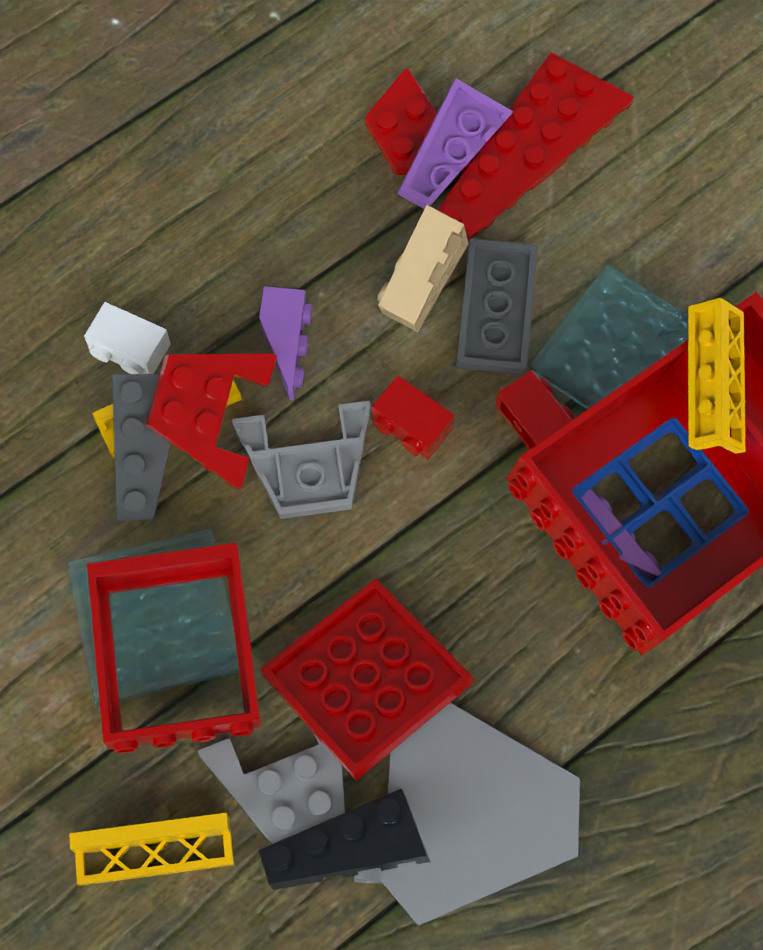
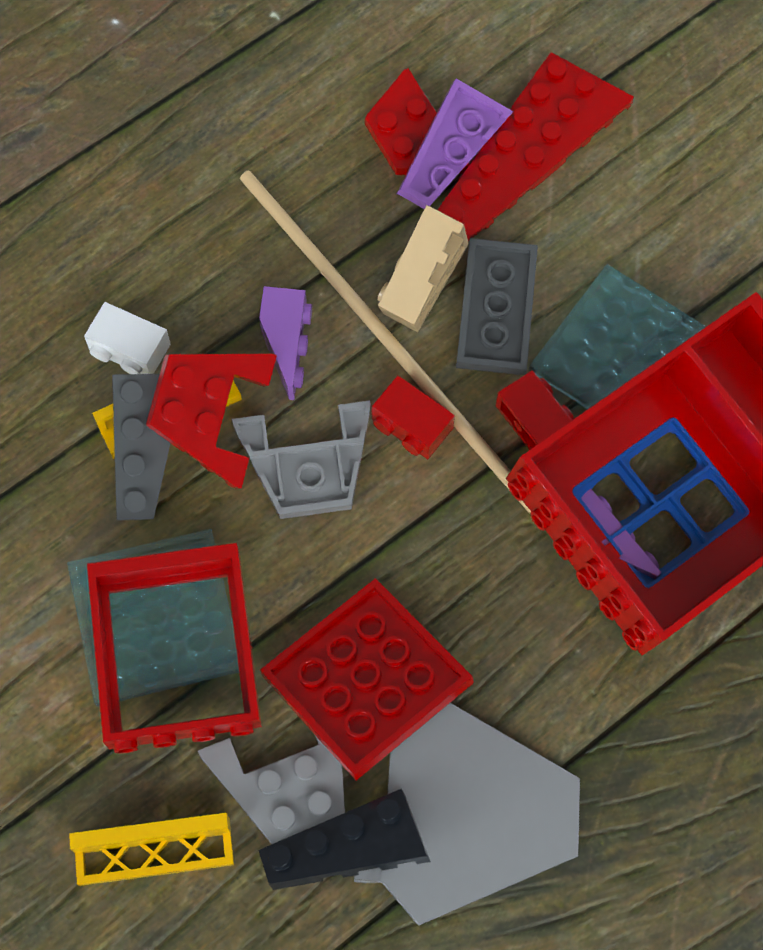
yellow fence [688,298,745,454] -> none
none -> tan piece [240,171,531,514]

